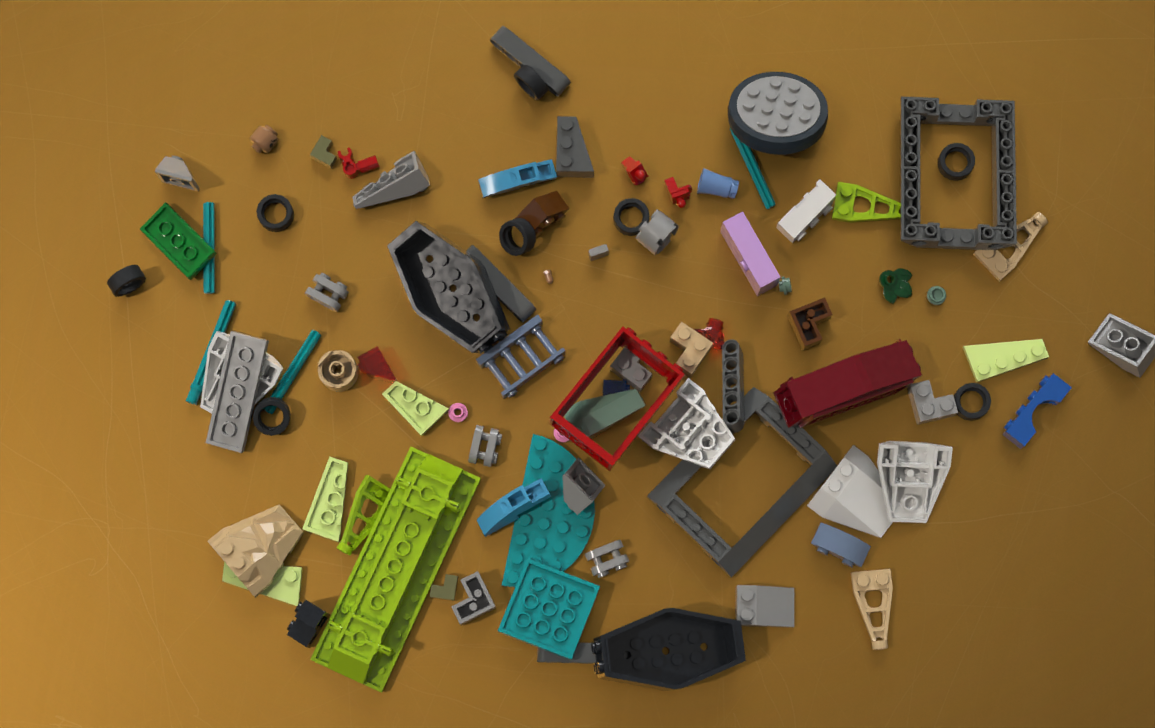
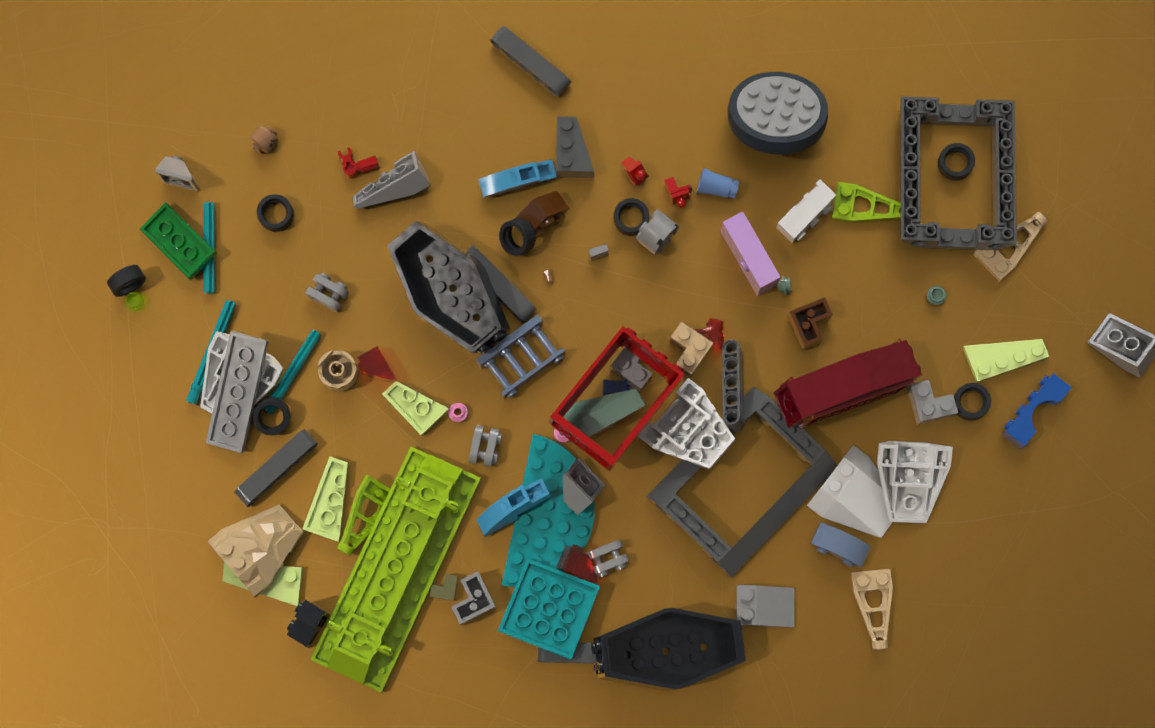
olive piece [310,135,337,169] -> none
black tyre [514,65,548,100] -> none
teal axle [730,128,776,209] -> none
dark green plate [879,268,912,304] -> none
none -> clear neon green plate [124,292,144,311]
none -> dark grey beam [234,429,318,507]
none -> clear red slope [557,544,597,584]

